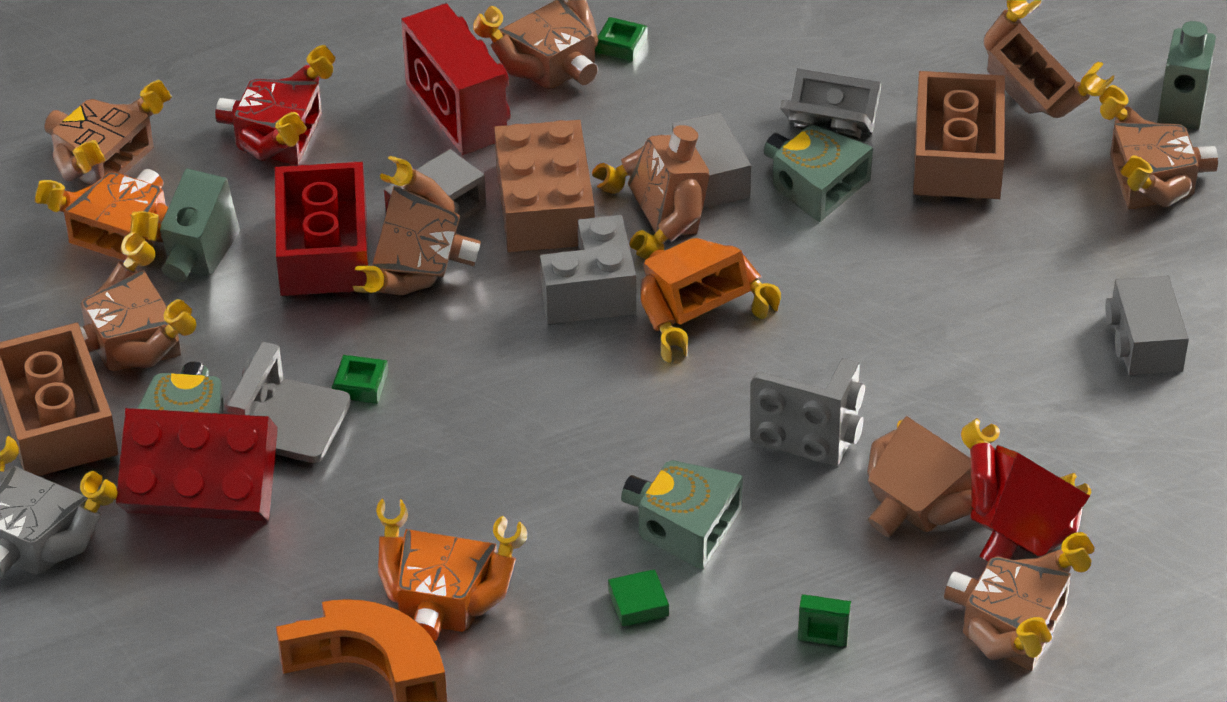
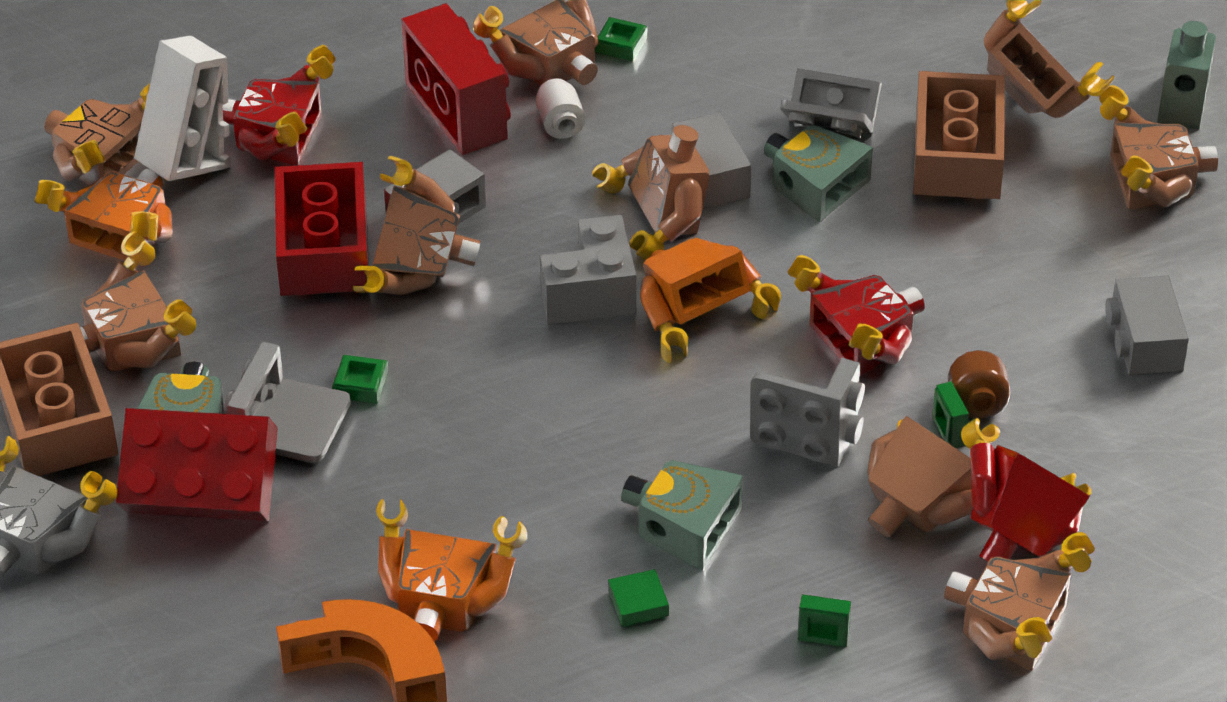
sand green torso [160,168,240,282] -> none
nougat brick [494,120,595,252] -> none
none -> white wedge [134,35,231,181]
none -> white brick [536,78,586,139]
none -> red torso [787,255,925,376]
none -> green tile [932,381,969,448]
none -> dark orange head [947,350,1011,420]

